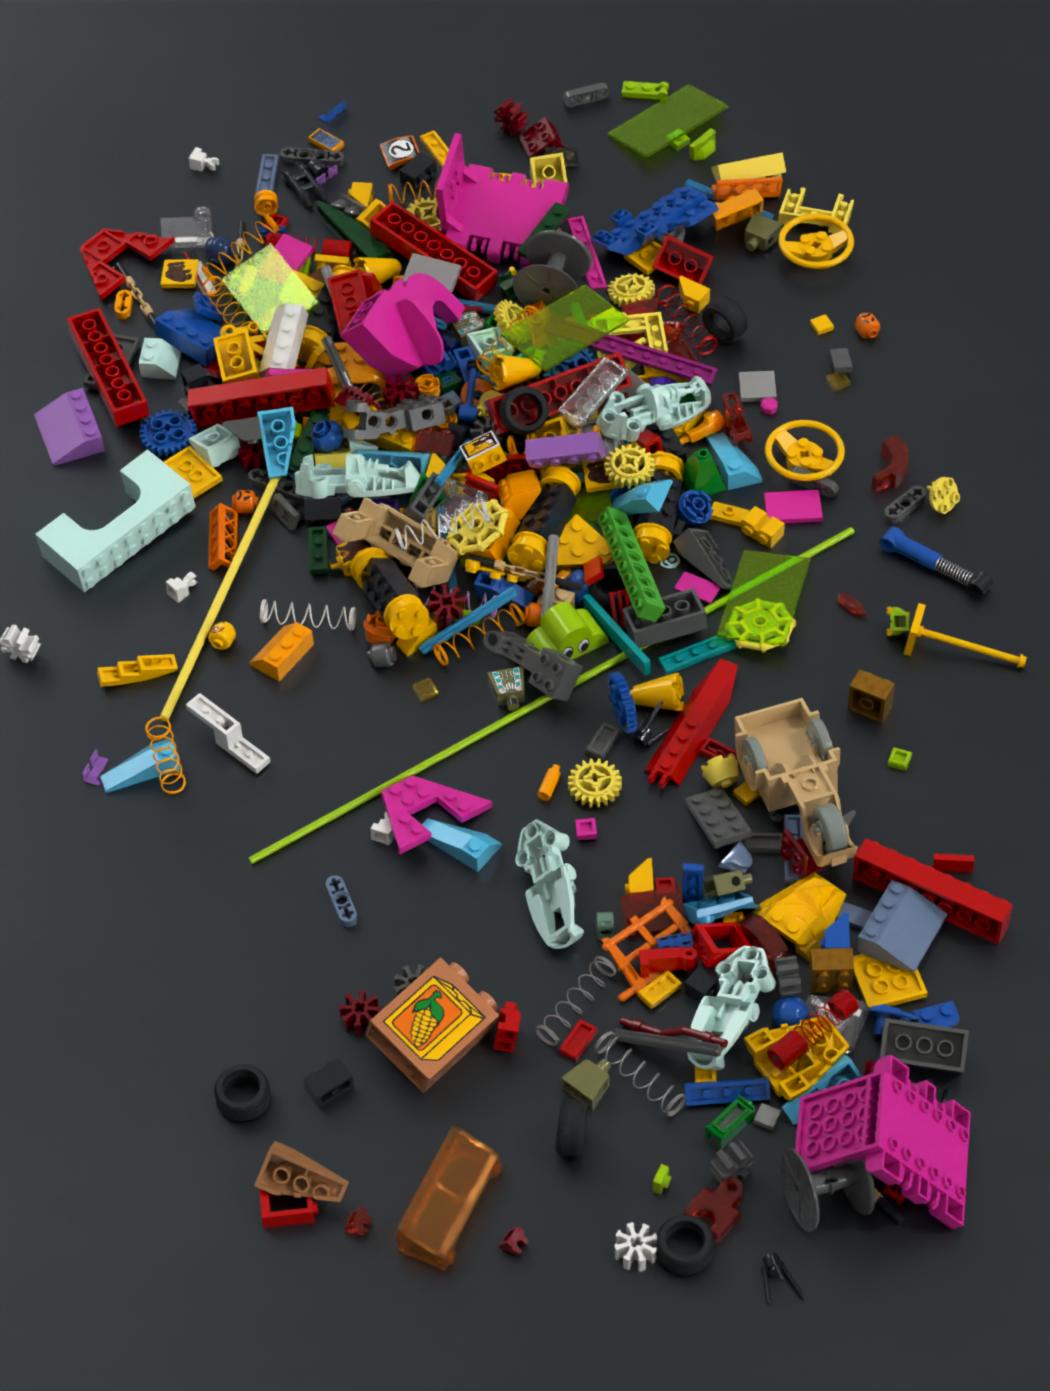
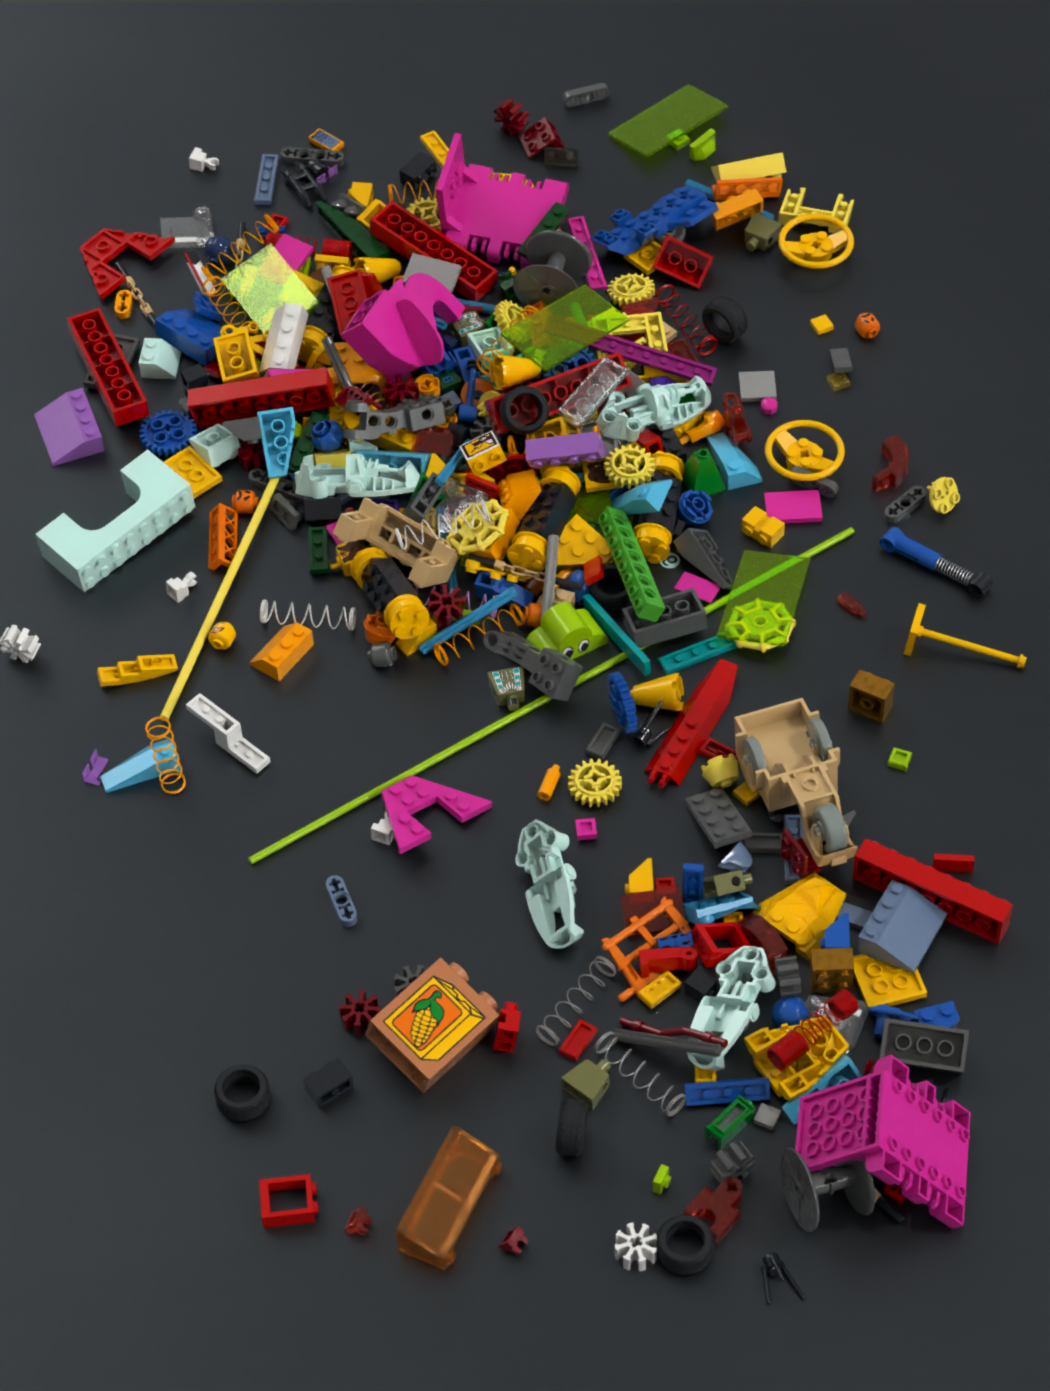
yellow tile [161,259,199,288] -> none
light orange wheel [254,190,278,216] -> none
medium nougat wedge [254,1141,349,1202] -> none
blue piece [318,100,346,123] -> none
slope [380,135,420,171] -> none
clear yellow tile [413,678,438,702] -> none
medium azure wedge [422,818,502,872] -> none
light yellow slope [530,152,568,189] -> none
sand green leg [595,912,615,940] -> none
red tile [609,589,630,628] -> none
lime plate [622,81,669,100] -> none
clear red tile [664,322,683,342] -> none
yellow slope [679,276,710,314] -> none
yellow plate [710,501,749,527] -> none
lime piece [886,607,910,636] -> none

